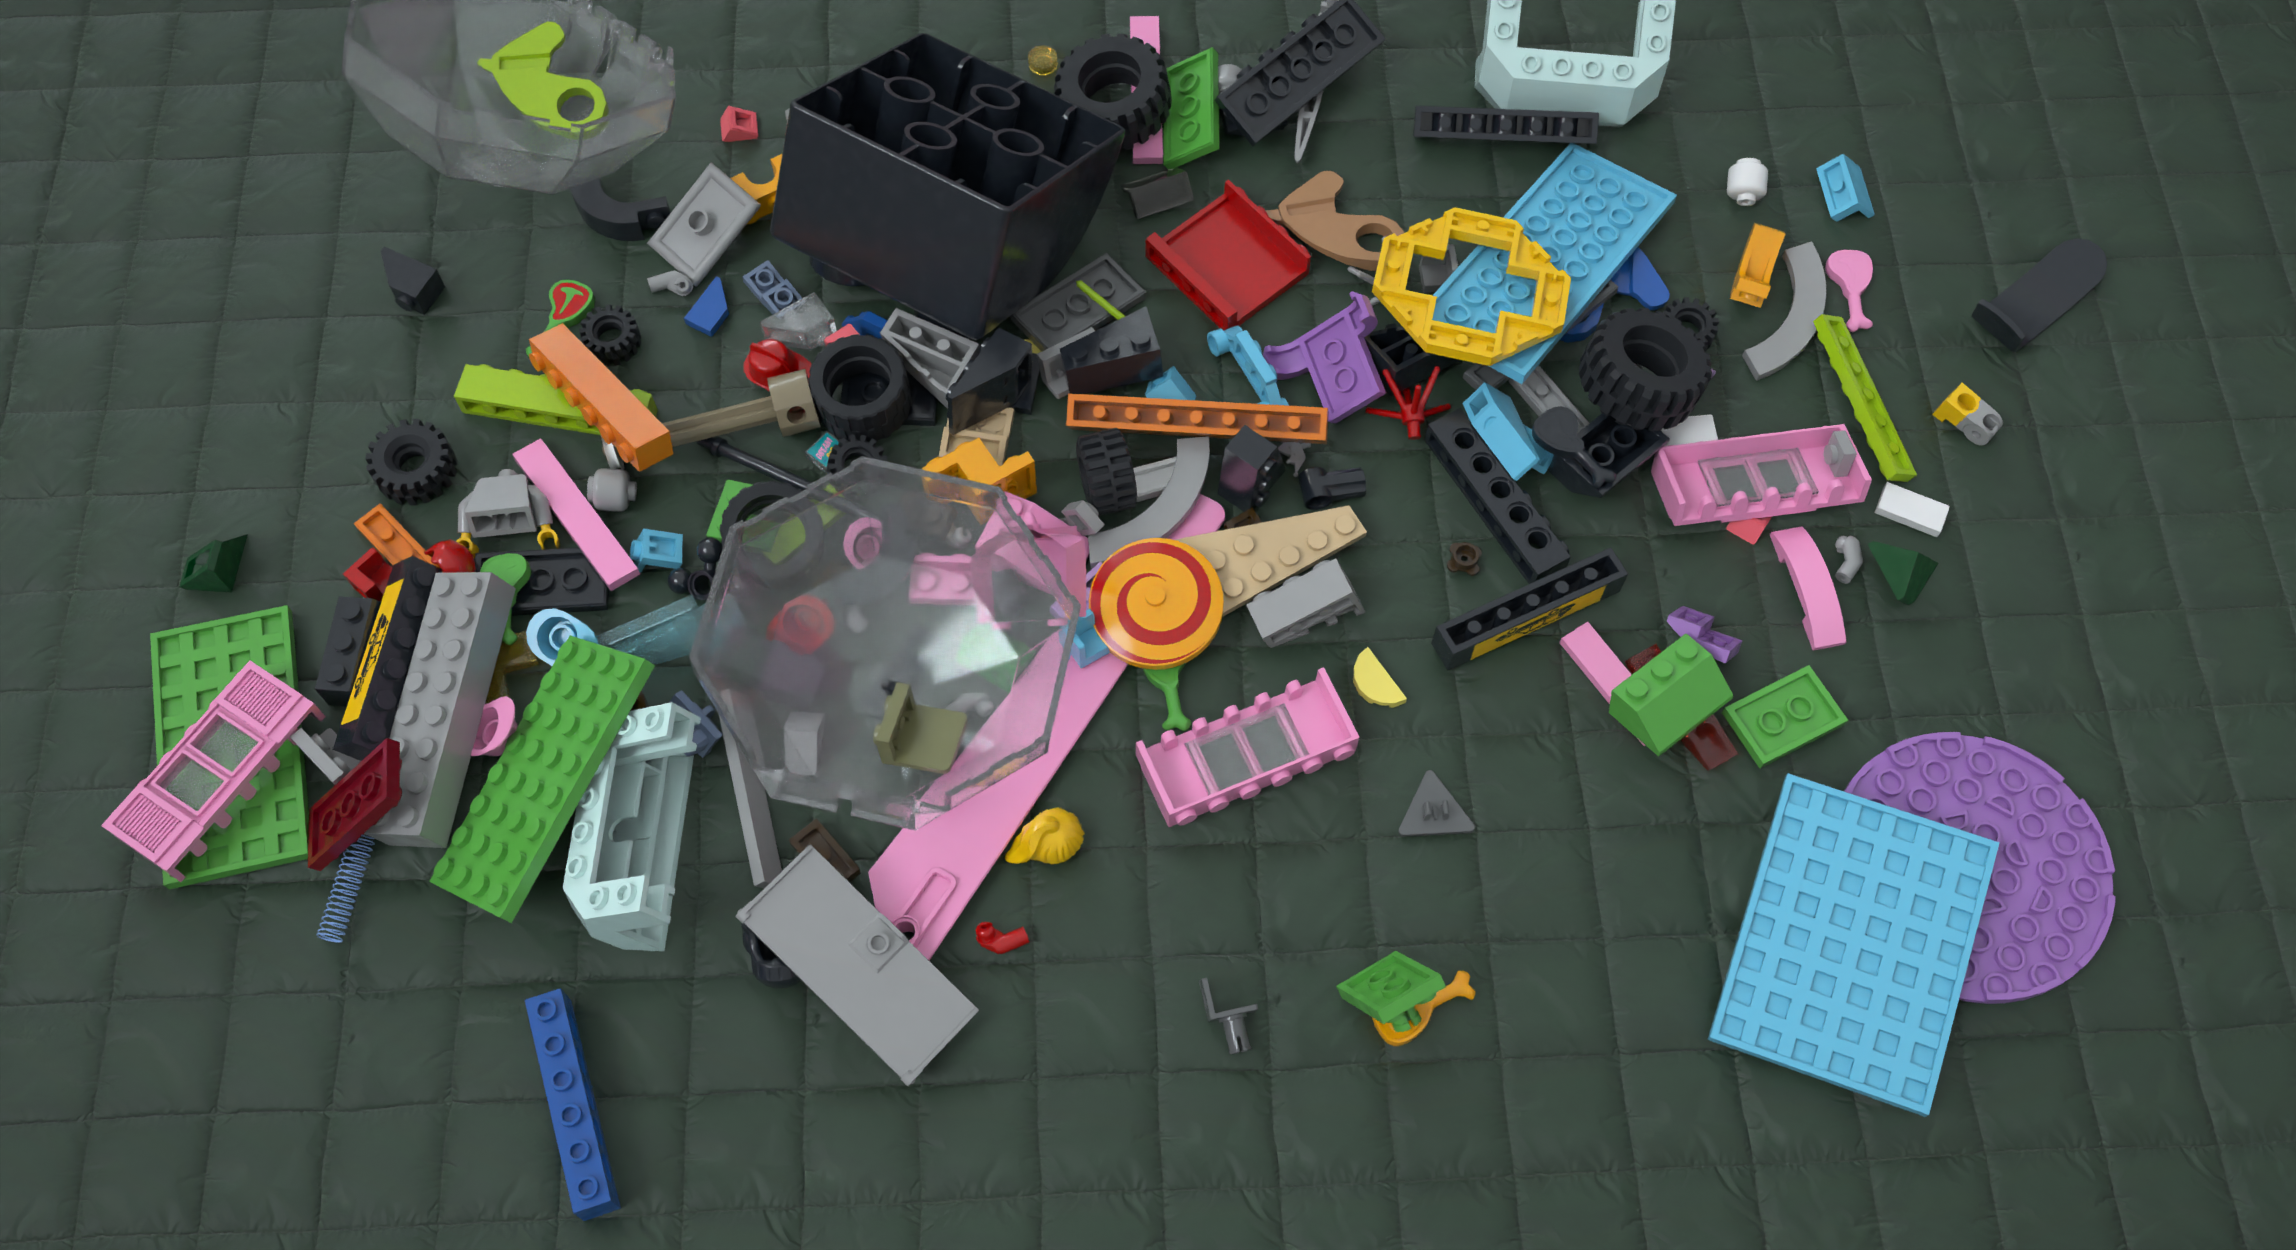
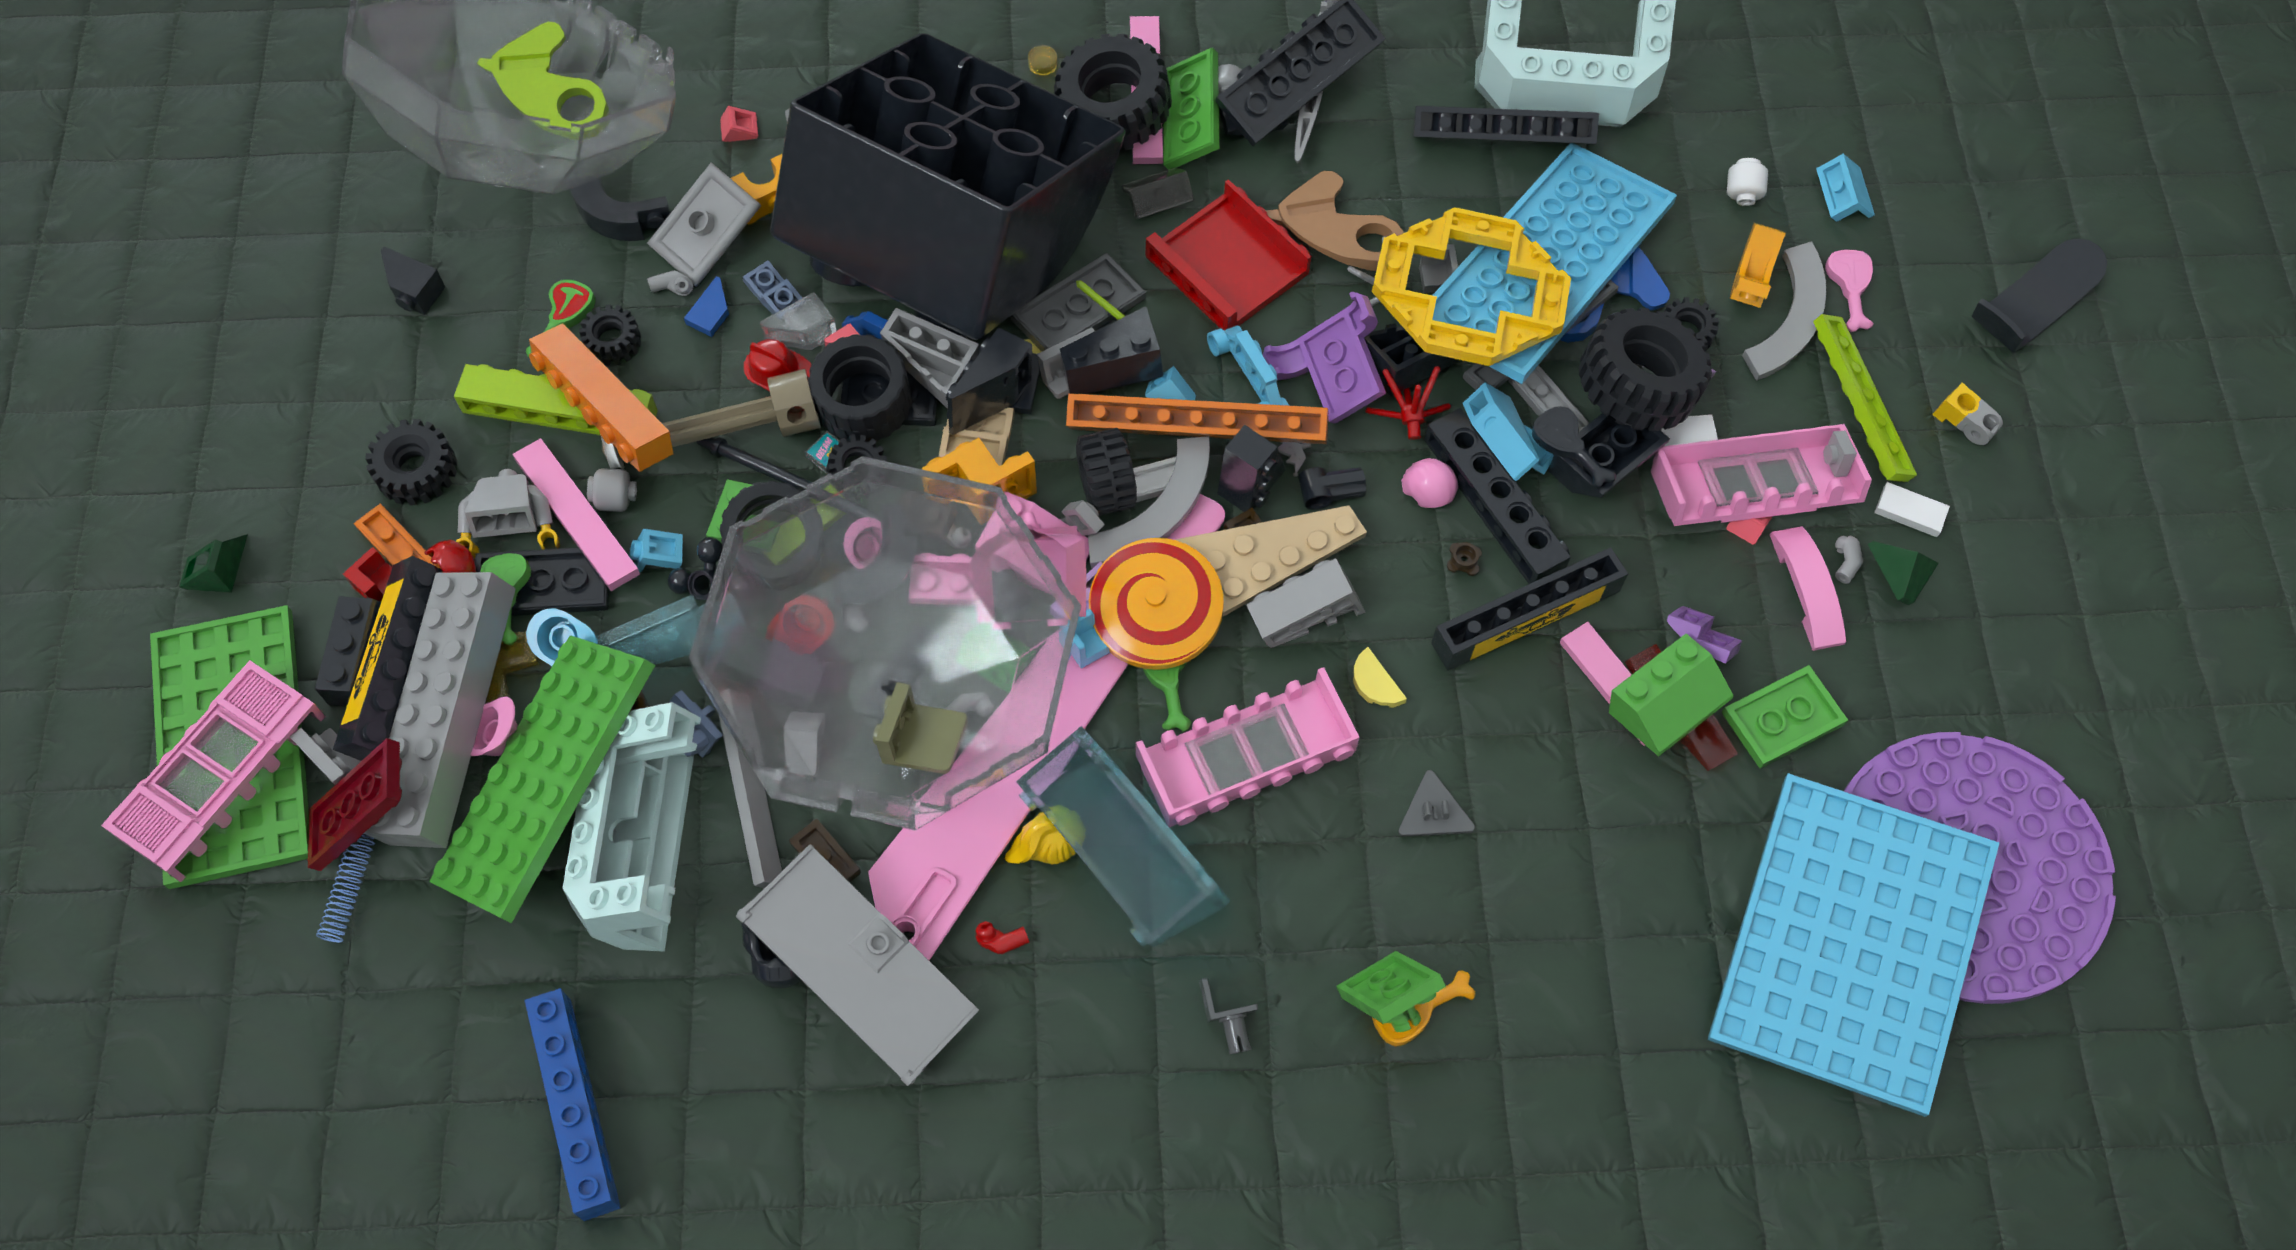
none -> clear light blue windscreen [1016,726,1231,948]
none -> bright pink hair [1401,458,1458,508]

